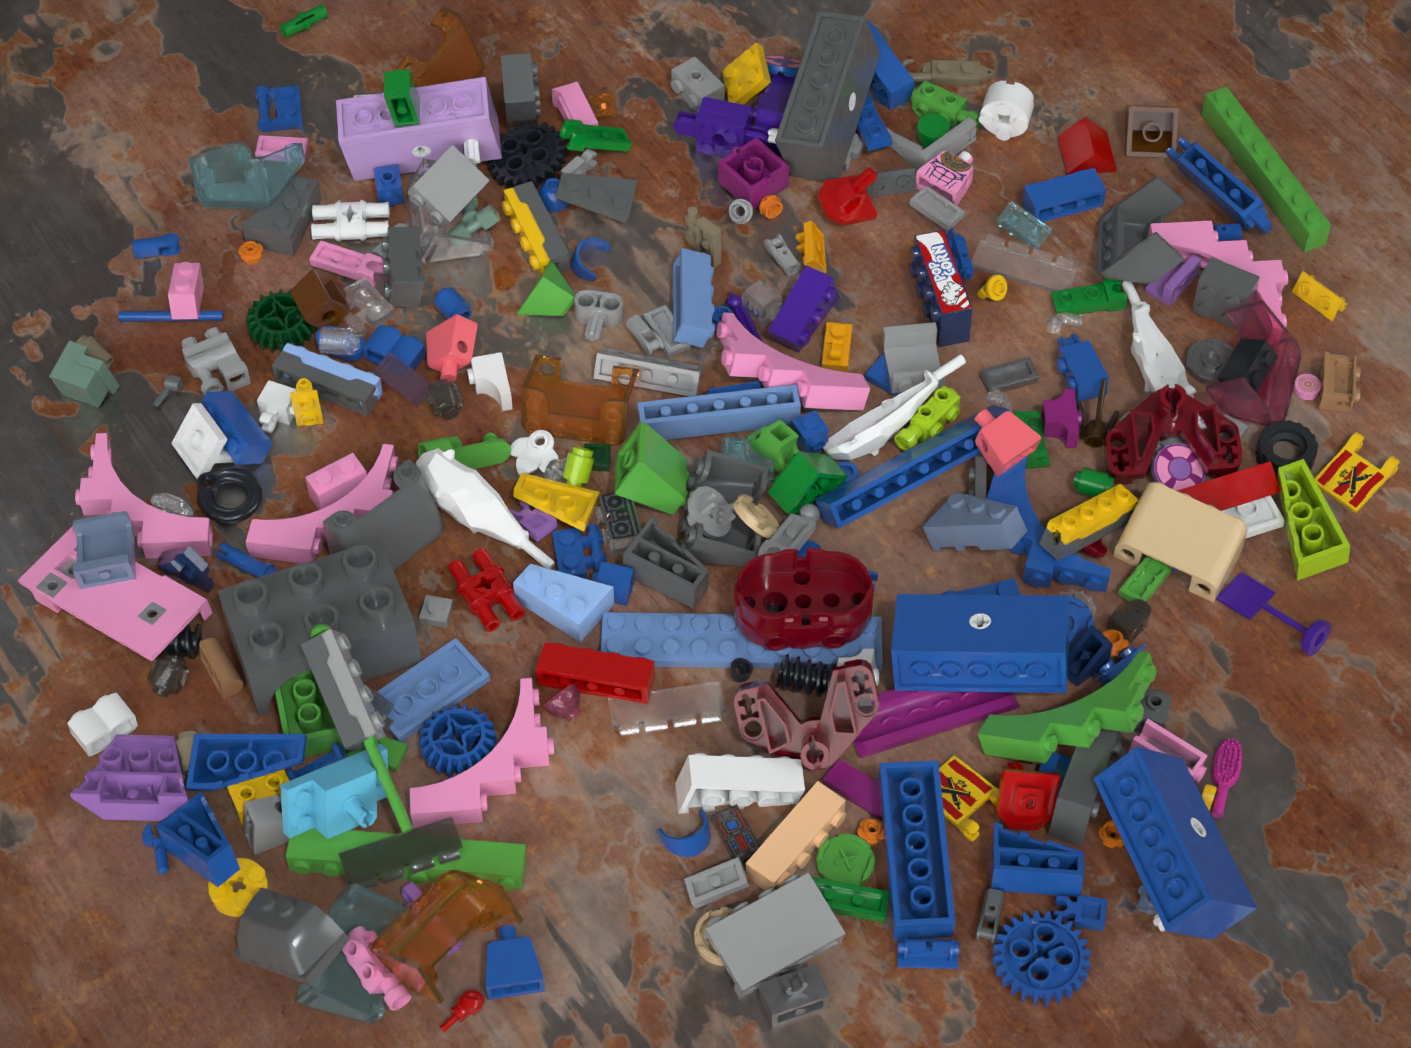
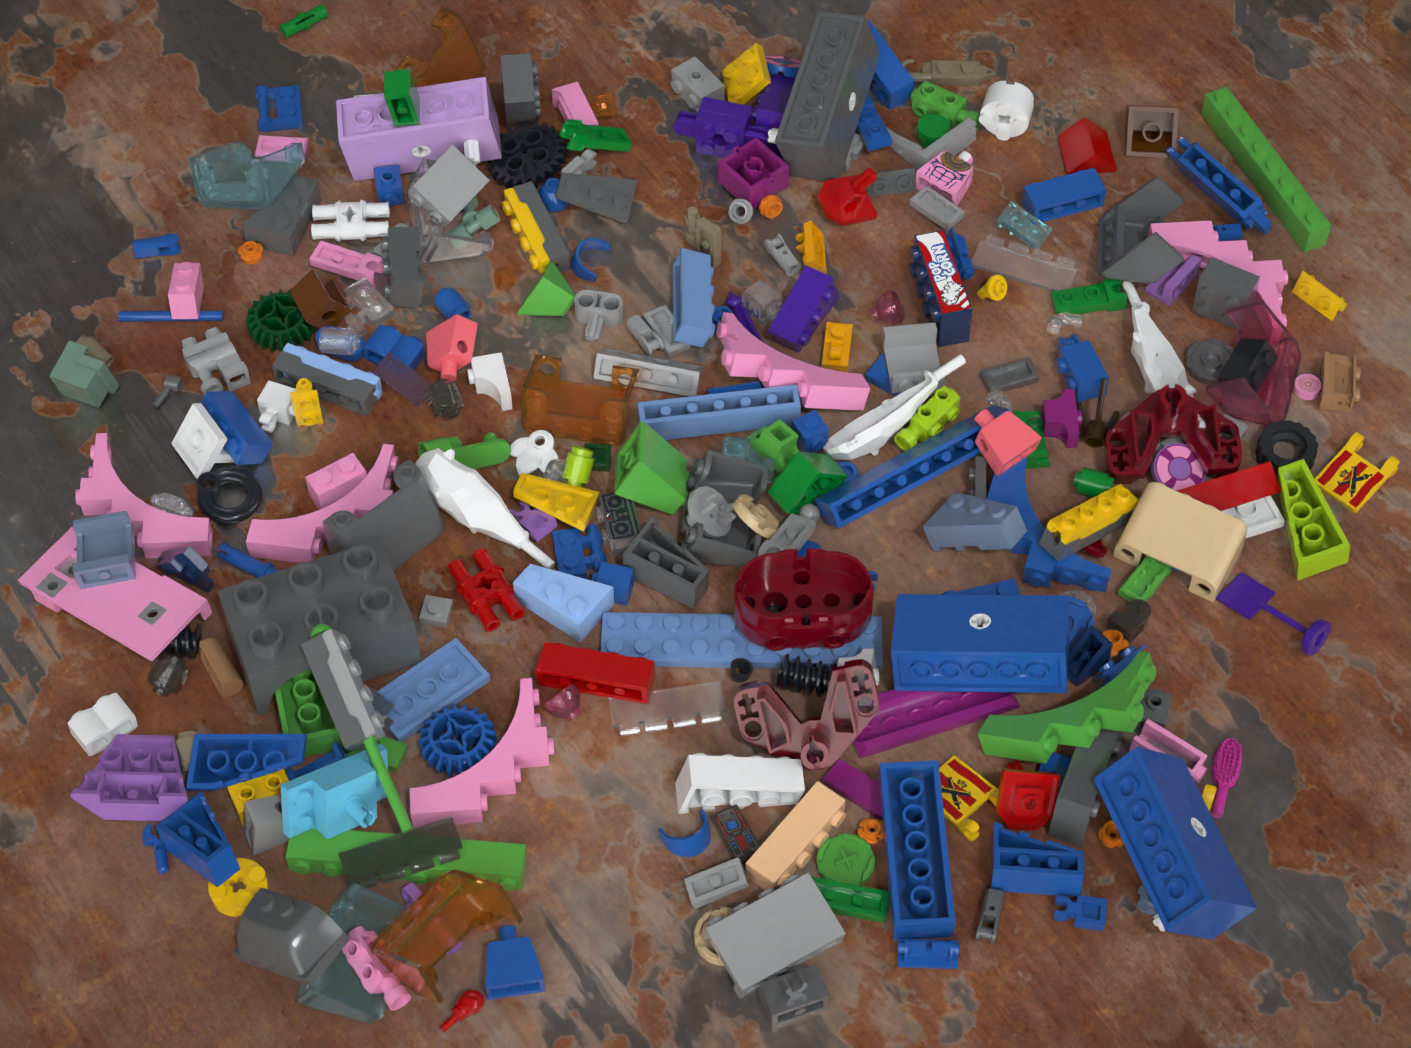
blue gear [992,910,1091,1006] -> none
none -> clear pink brick [871,289,905,325]

